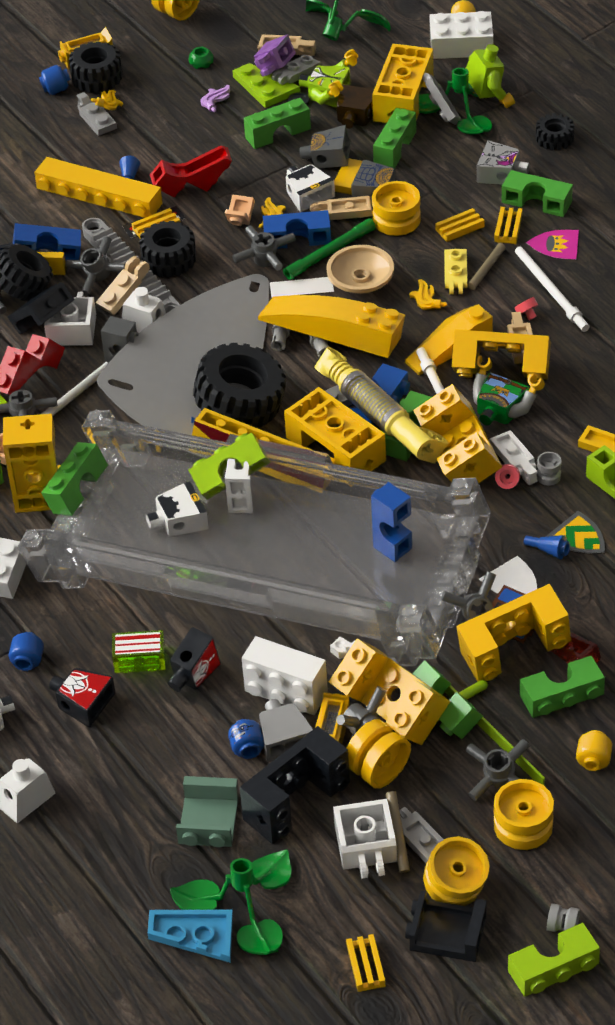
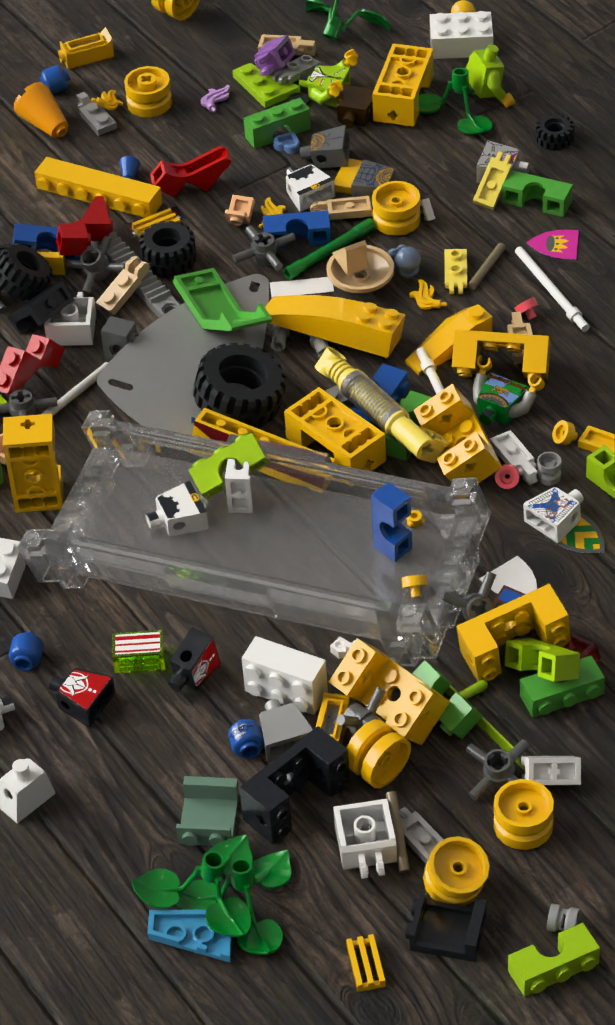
bright green arch [41,442,108,516] -> none
black tyre [69,42,123,93] -> none
white torso [122,287,166,333] -> none
green plate [189,47,214,69] -> none
bright green arch [373,108,416,169] -> none
light grey hinge [423,73,462,125] -> none
yellow tile [435,208,485,242] -> none
yellow tile [494,207,522,244] -> none
blue cone [524,535,570,560] -> none
yellow head [576,730,613,771] -> none
none -> light orange cone [14,82,69,138]
none -> red arch [56,196,113,255]
none -> yellow wheel [124,66,172,118]
none -> green plant [132,835,253,937]
none -> bright green windscreen [173,268,272,331]
none -> medium blue tile [273,132,300,154]
none -> tan slope [332,240,368,275]
none -> sand blue piece [388,244,421,279]
none -> yellow tile [401,575,428,598]
none -> yellow piece [406,510,425,528]
none -> white tile [420,198,435,221]
none -> light yellow hinge [473,151,512,210]
none -> lime arch [505,638,580,682]
none -> white hinge [521,756,581,785]
none -> white torso [523,487,584,543]
none -> yellow tile [552,420,578,446]

